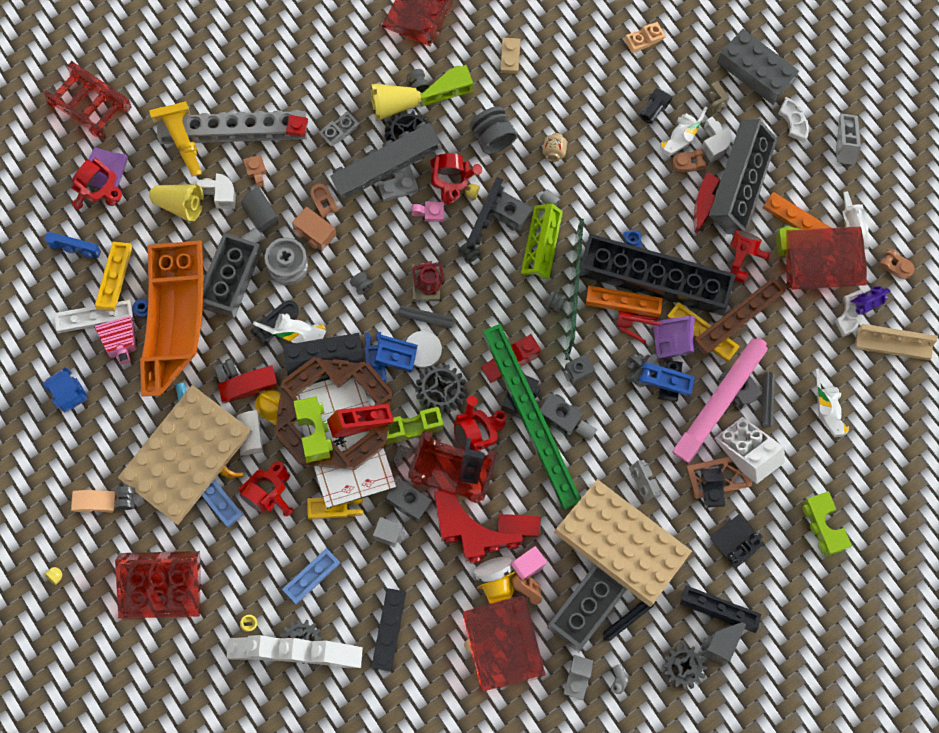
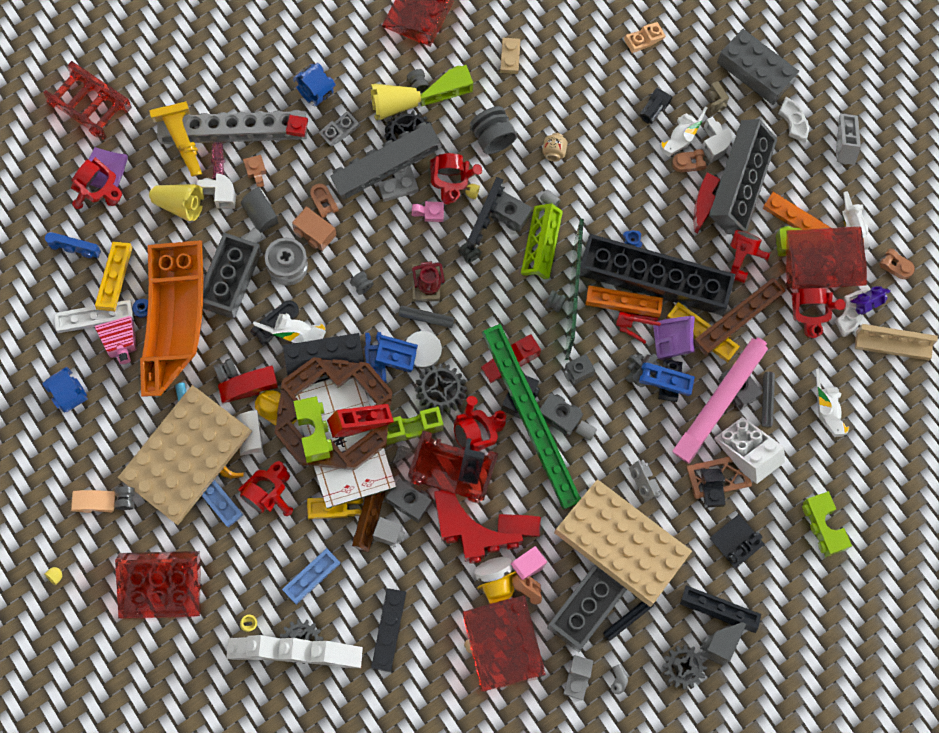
none -> clear pink axle [211,142,226,179]
none -> blue brick [293,62,336,107]
none -> reddish brown plate [352,490,386,553]
none -> red piece [791,288,846,338]

